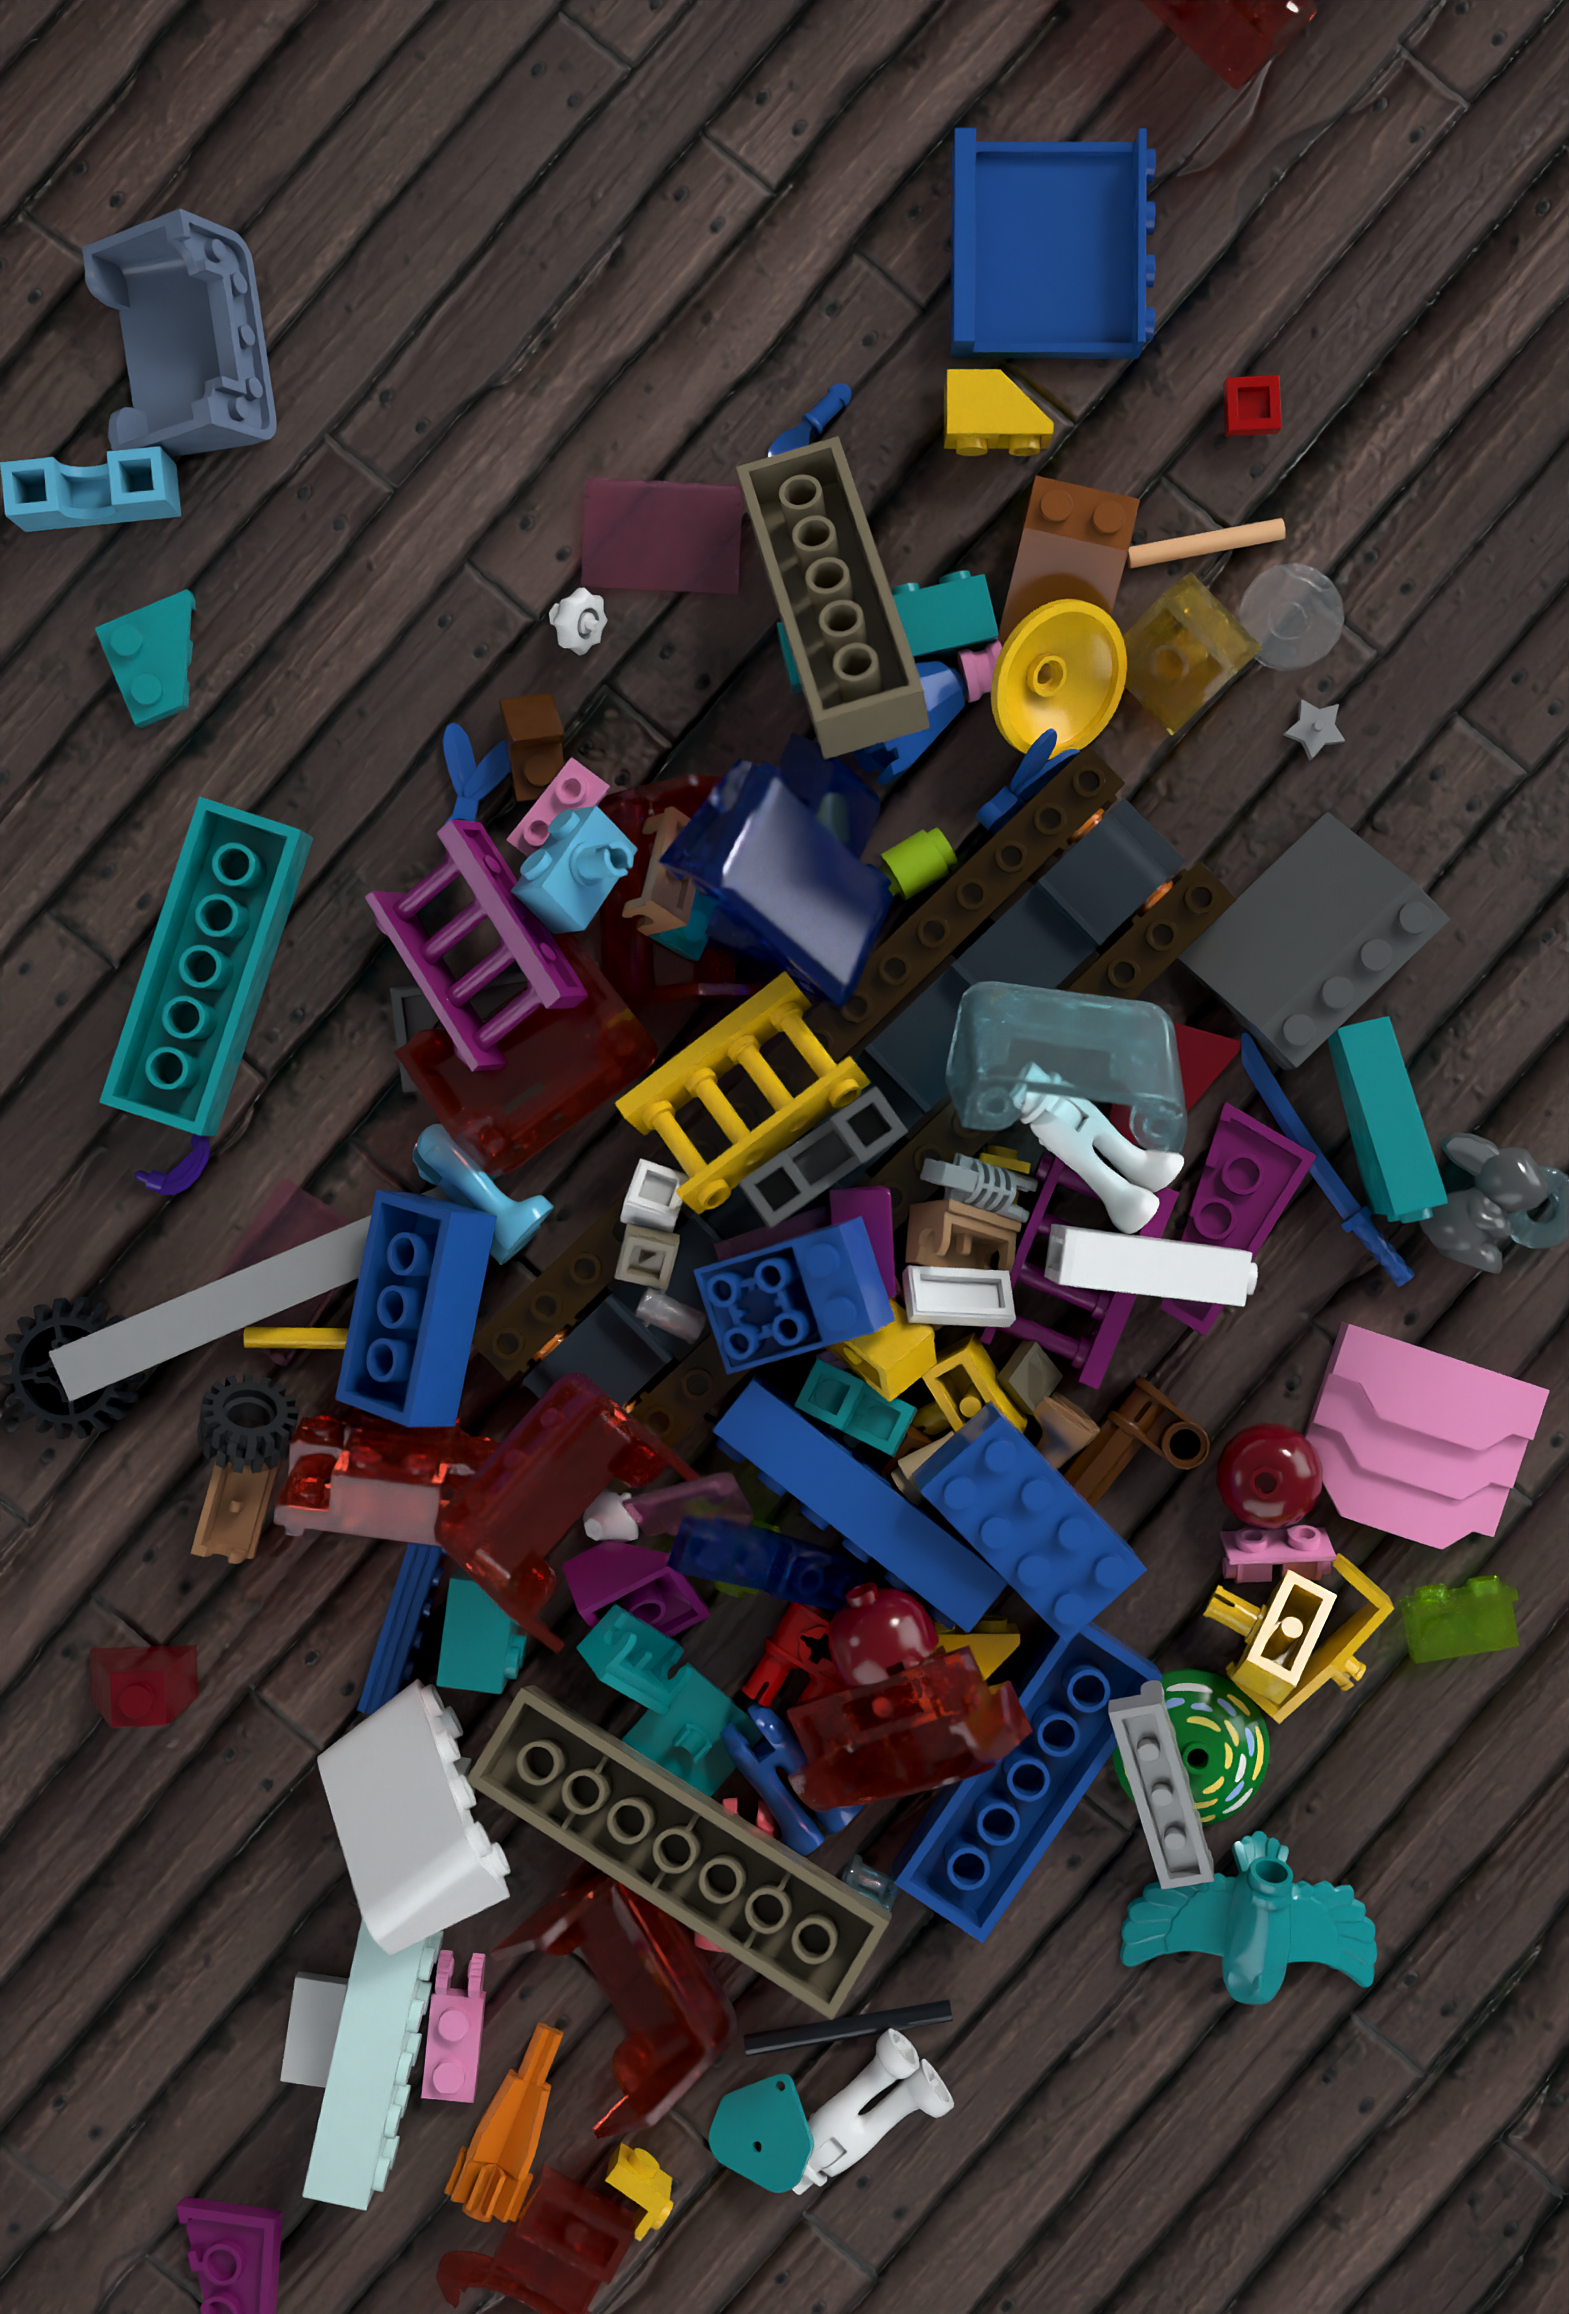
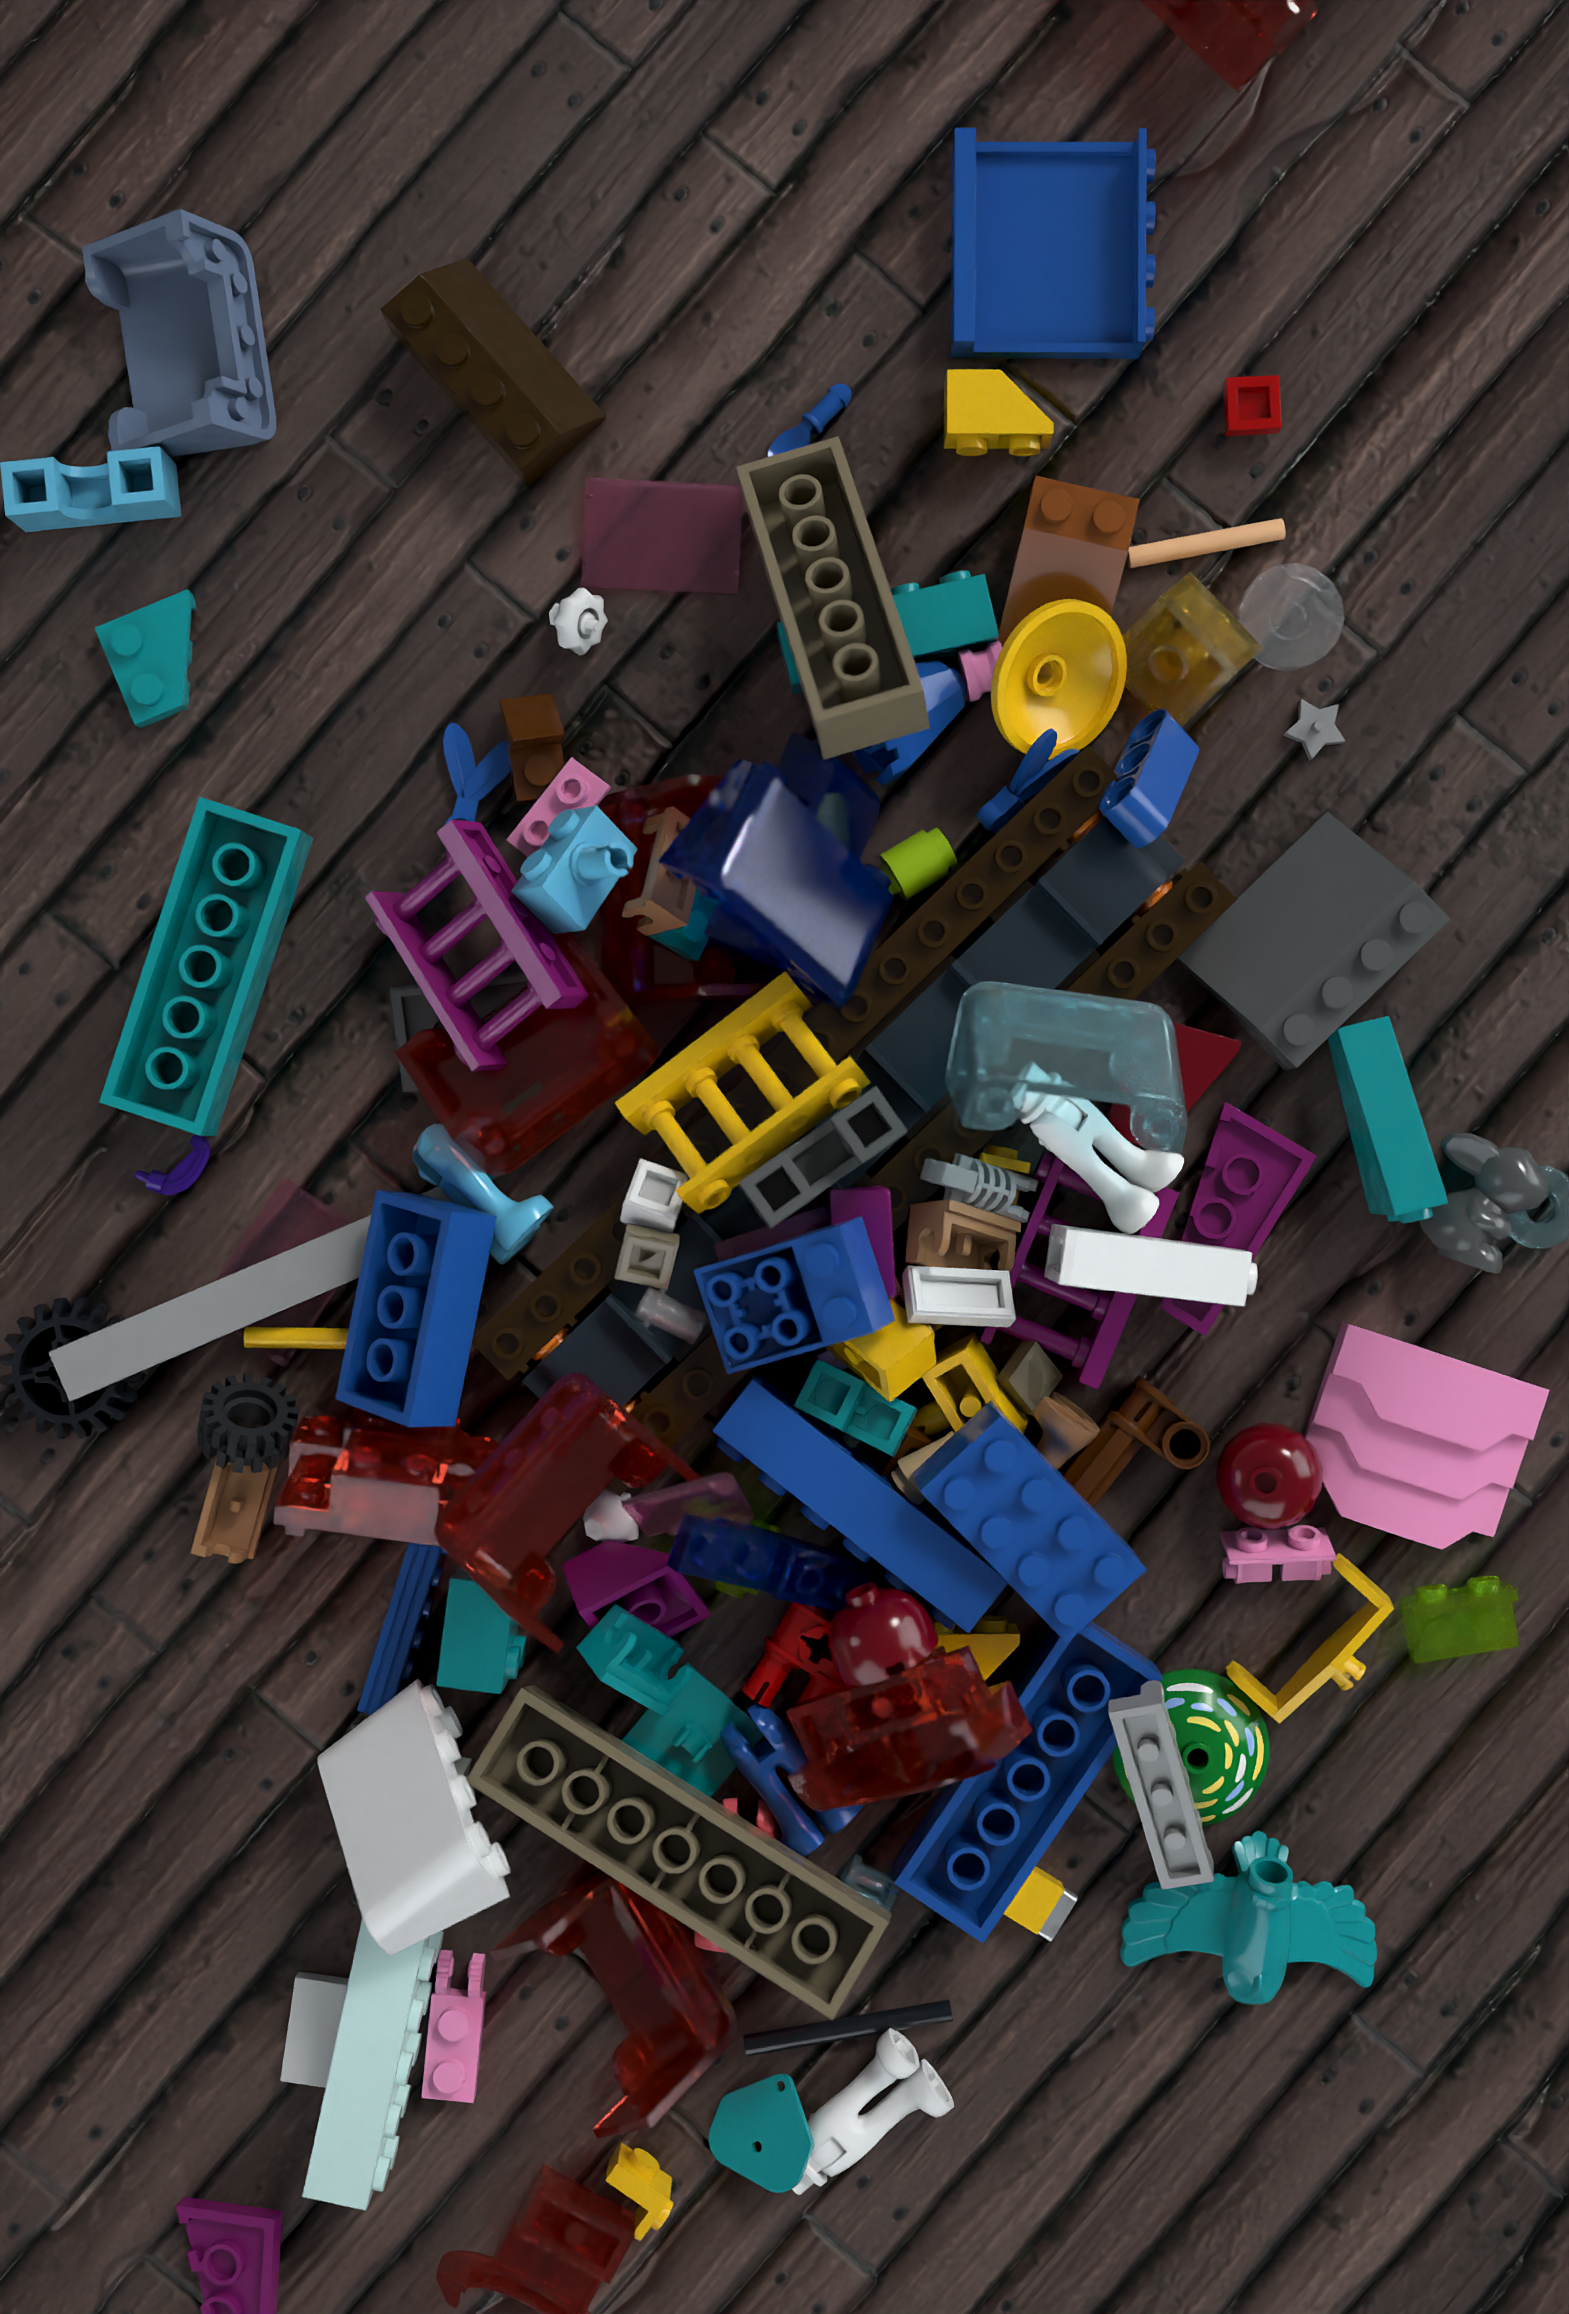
dark red slope [90,1645,198,1728] -> none
orange piece [444,2022,564,2223] -> none
yellow brick [1203,1570,1337,1705] -> none
blue sword [1241,1033,1415,1287] -> none
none -> dark brown slope [380,258,606,487]
none -> yellow piece [1003,1866,1078,1942]
none -> blue beam [1099,708,1199,848]

